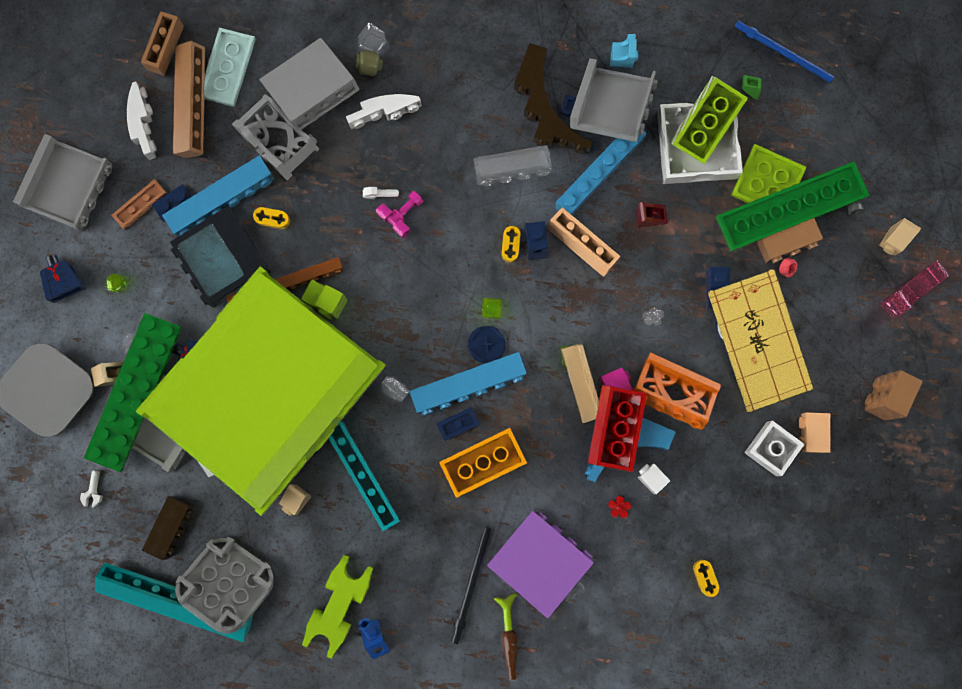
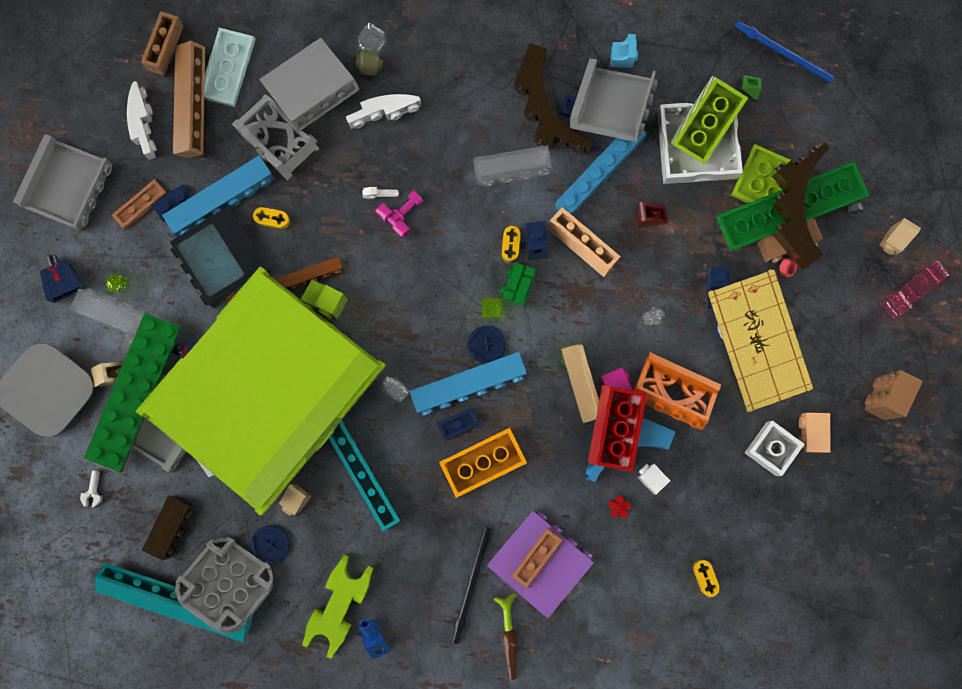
none -> clear brick [70,288,150,335]
none -> dark blue tile [251,525,290,565]
none -> green brick [500,262,536,308]
none -> nougat tile [511,528,563,588]
none -> dark brown arch [771,143,830,270]

